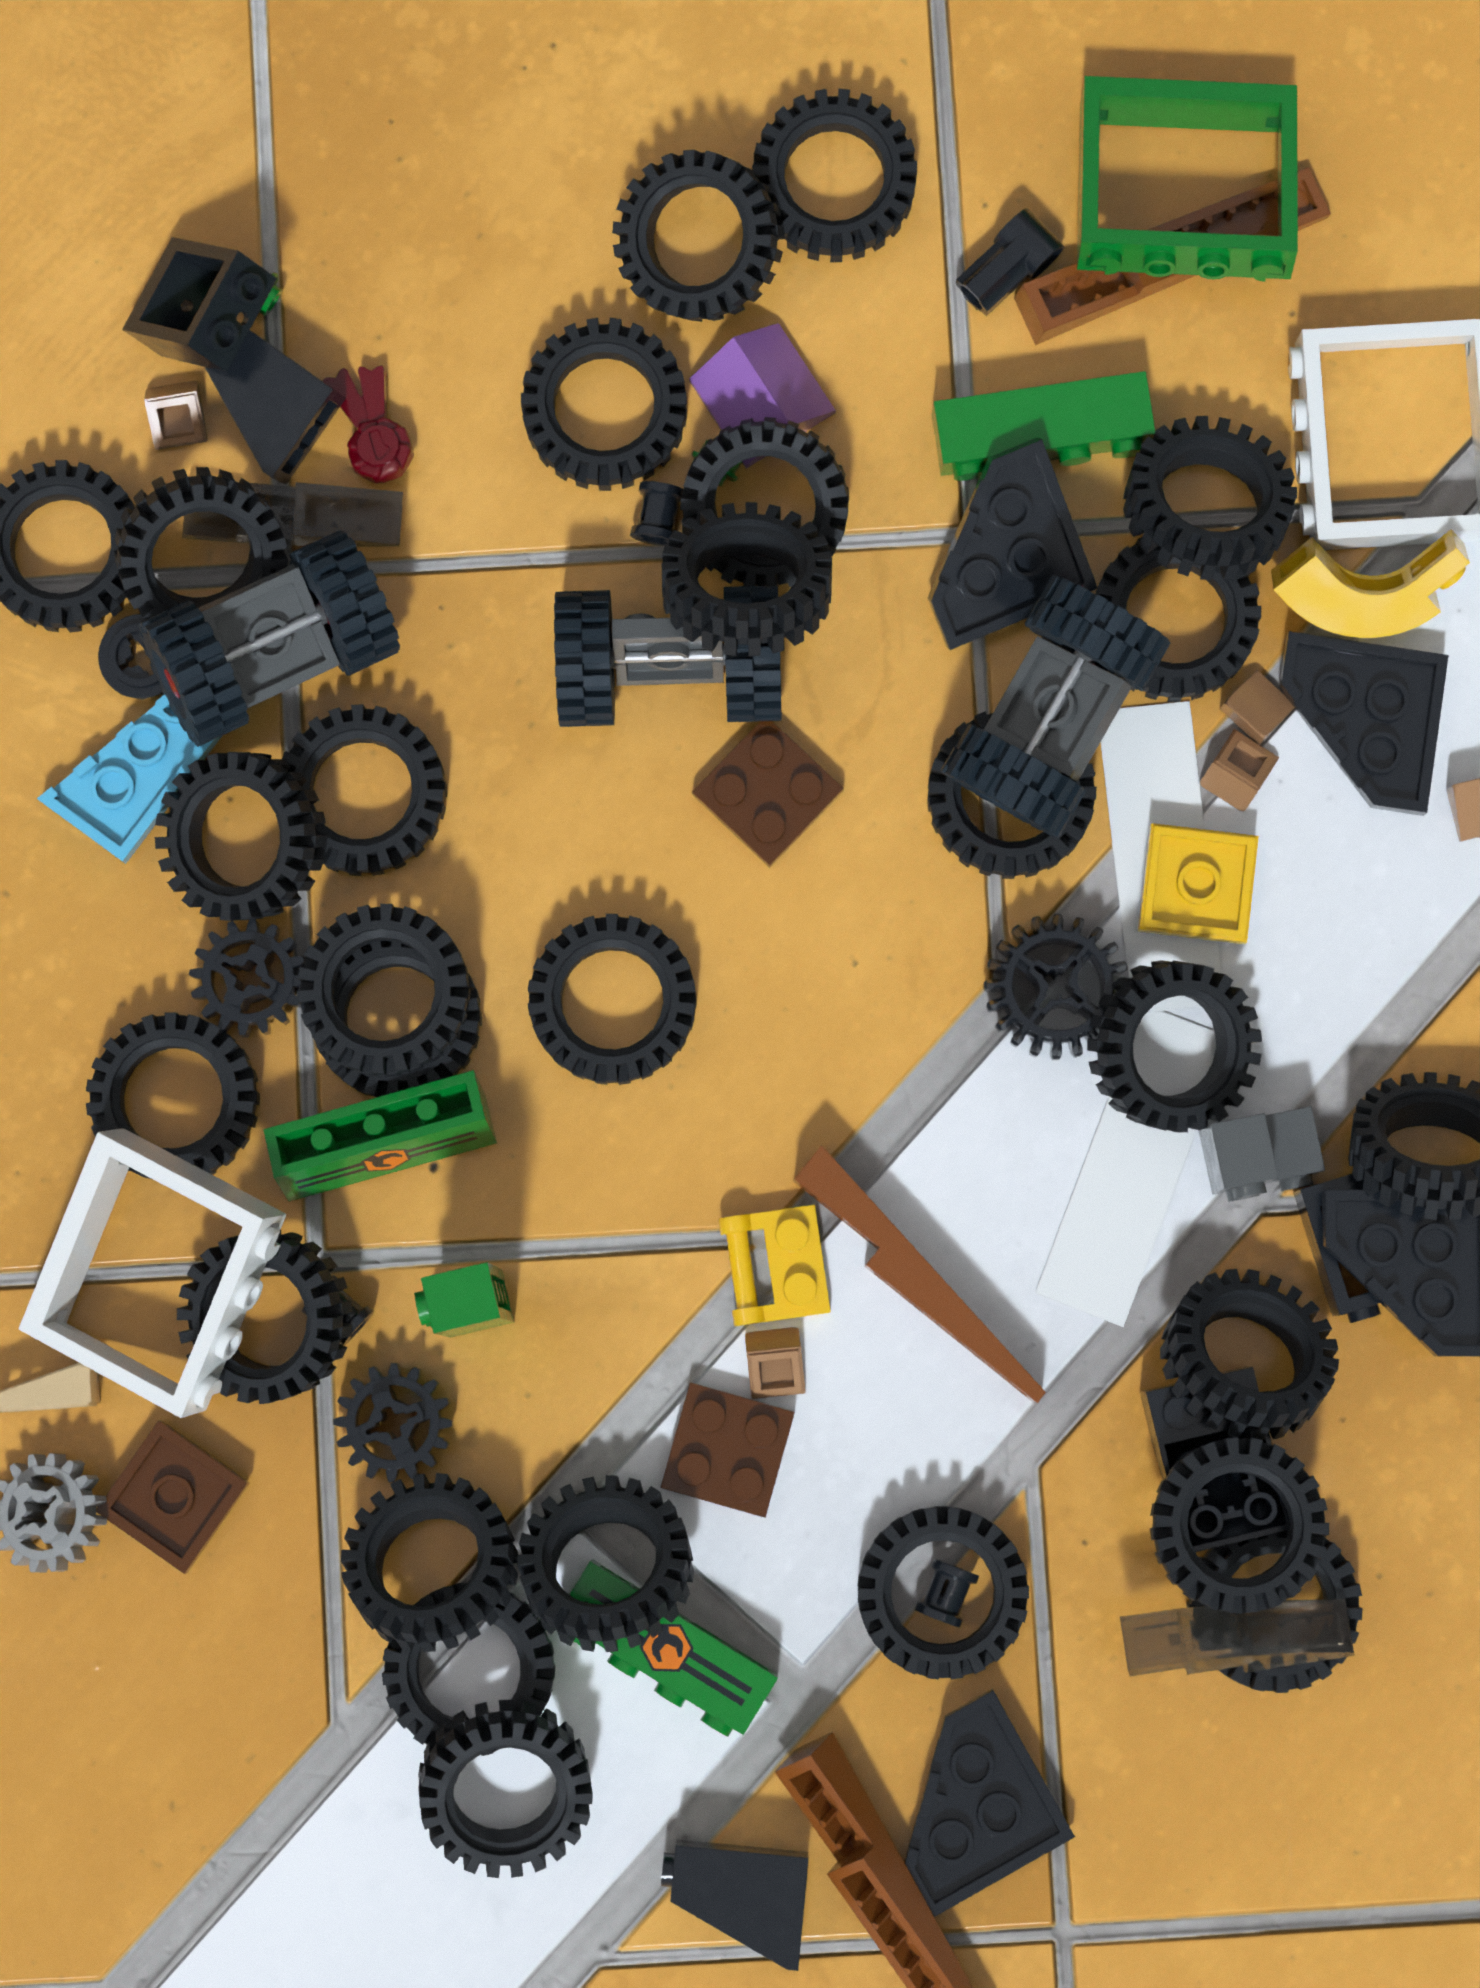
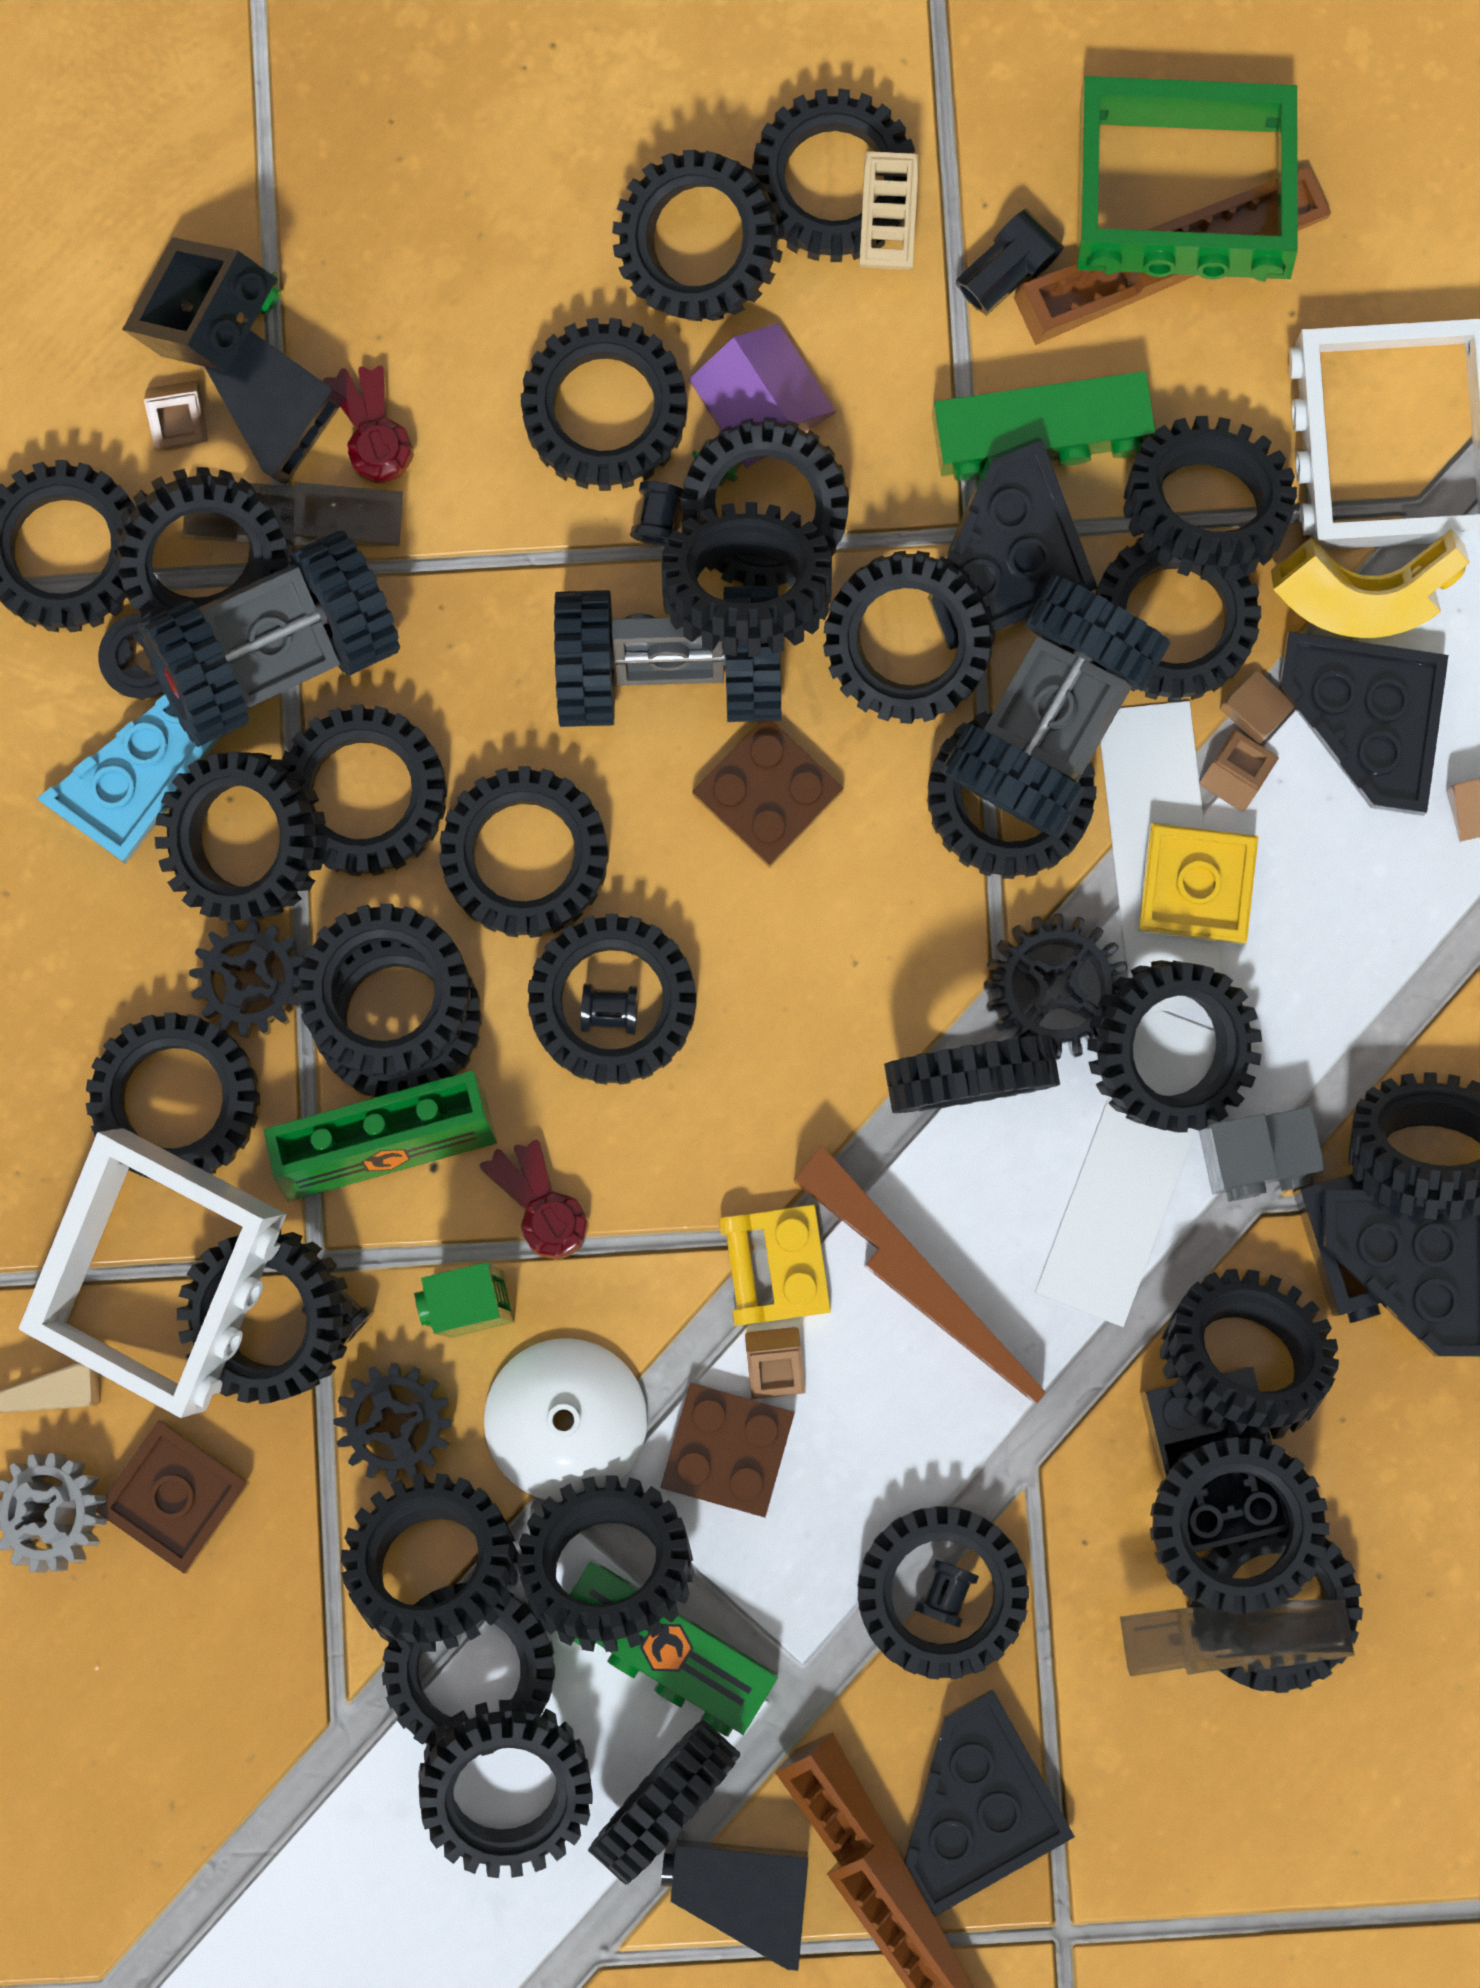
none -> black tyre [439,766,609,938]
none -> dark red piece [480,1139,589,1260]
none -> white dish [484,1338,647,1502]
none -> black bush [581,983,638,1035]
none -> black tyre [588,1719,741,1885]
none -> black tyre [823,551,994,724]
none -> tan slope [859,152,919,270]
none -> black tyre [884,1035,1060,1114]

